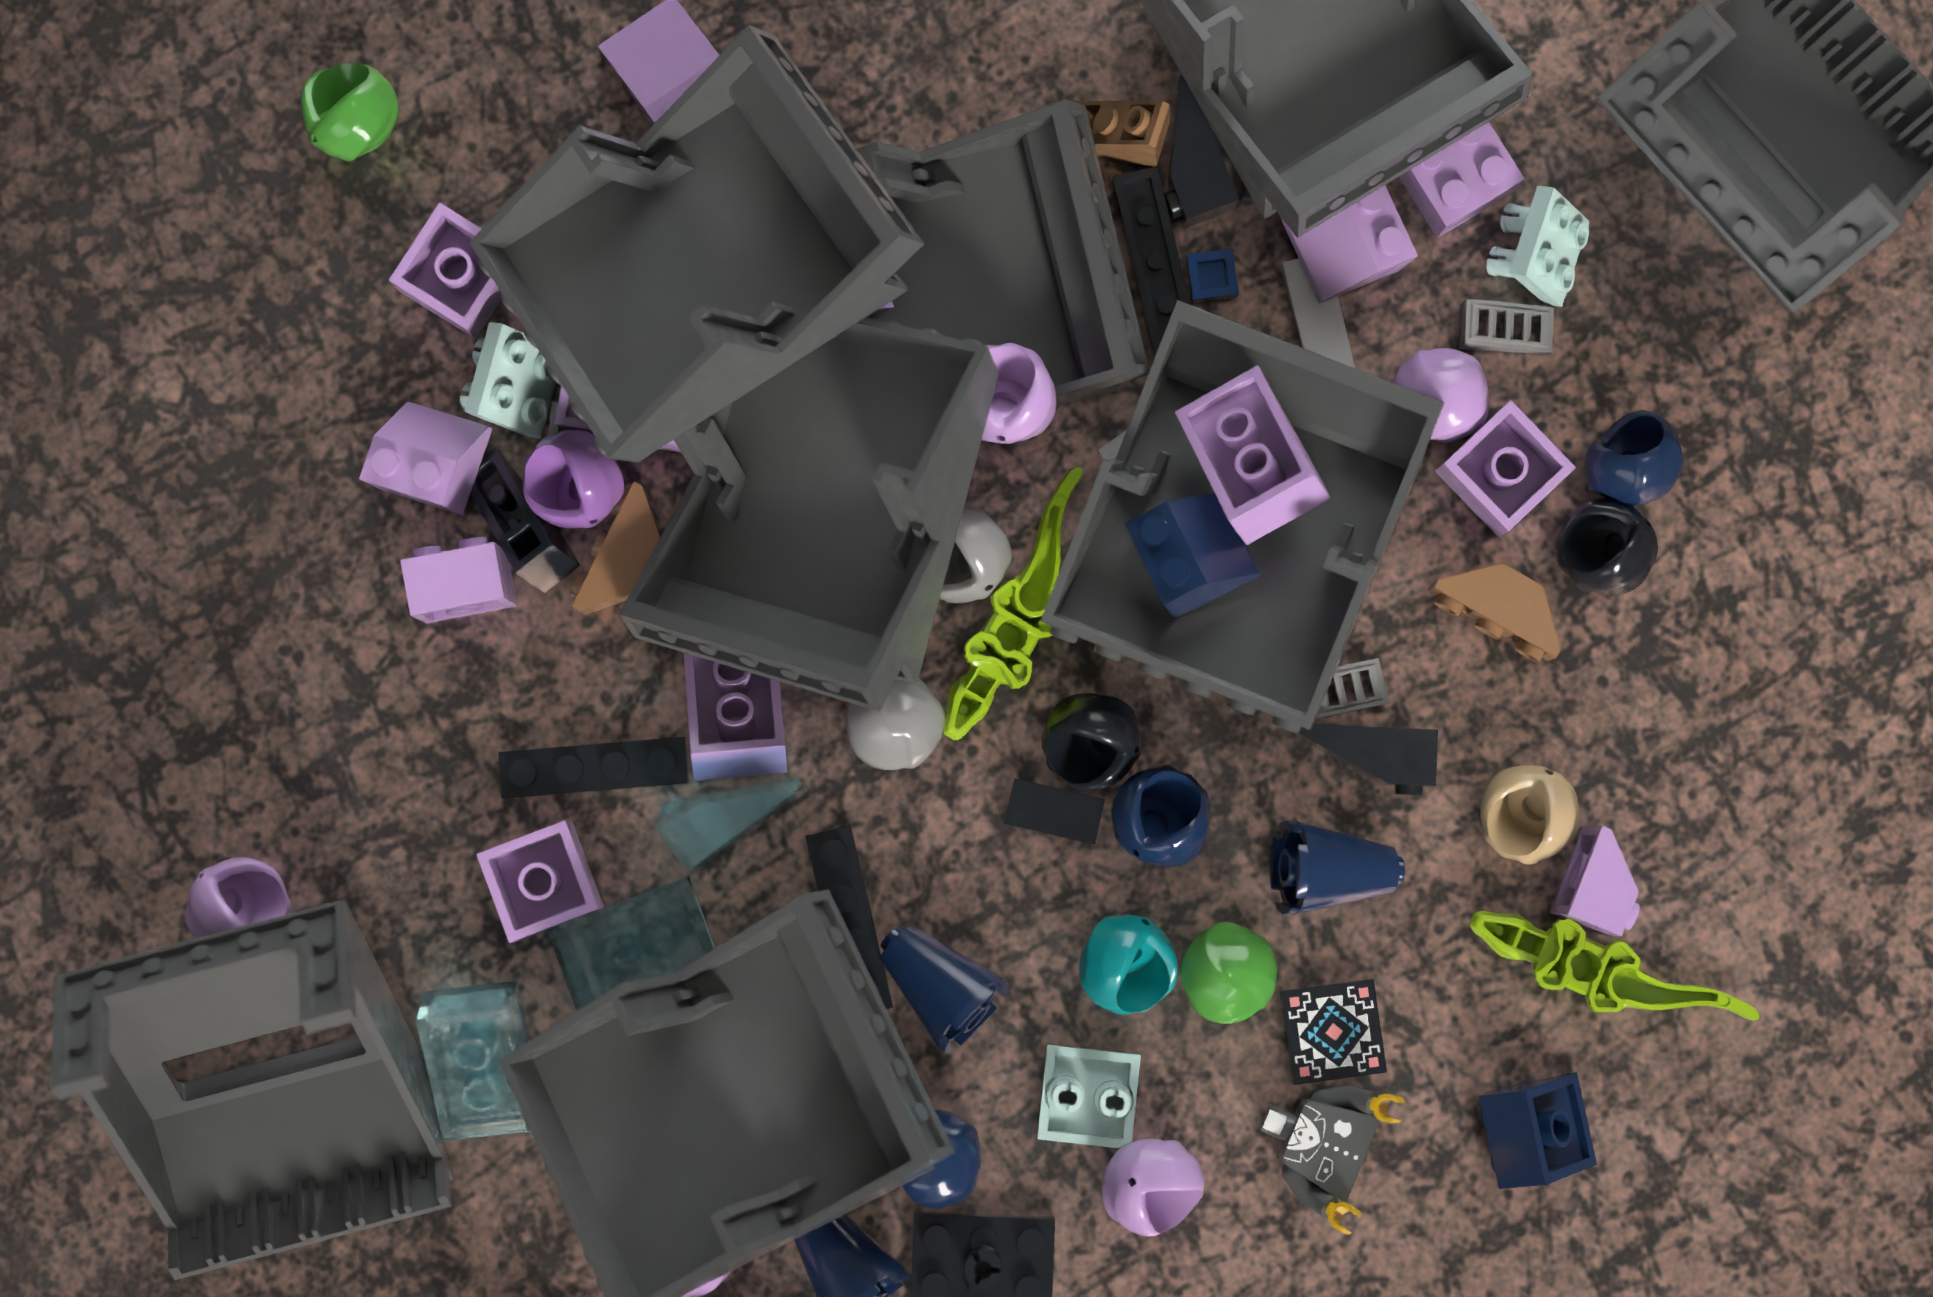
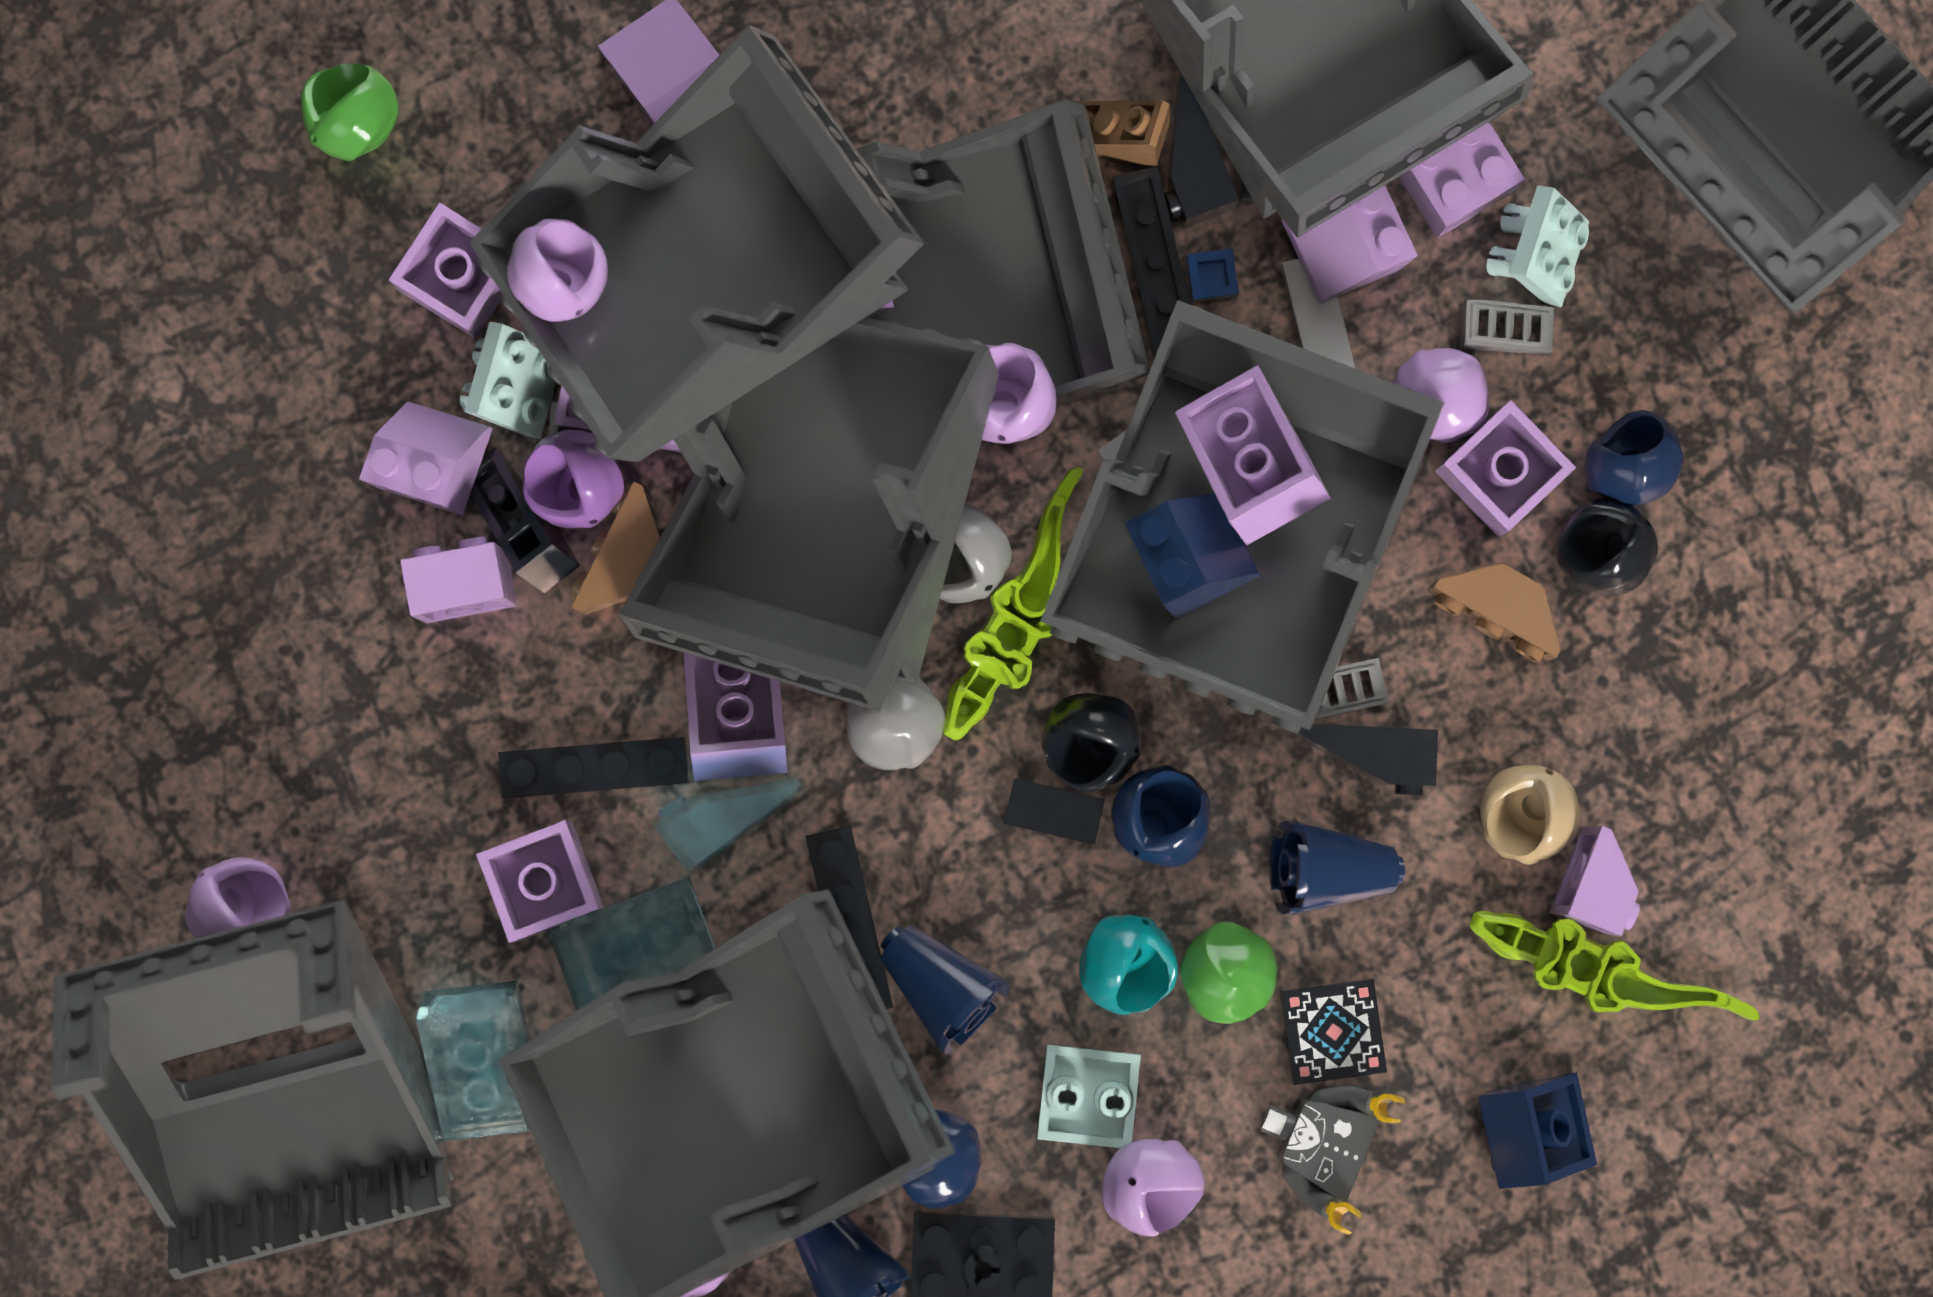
none -> lavender piece [507,219,608,322]

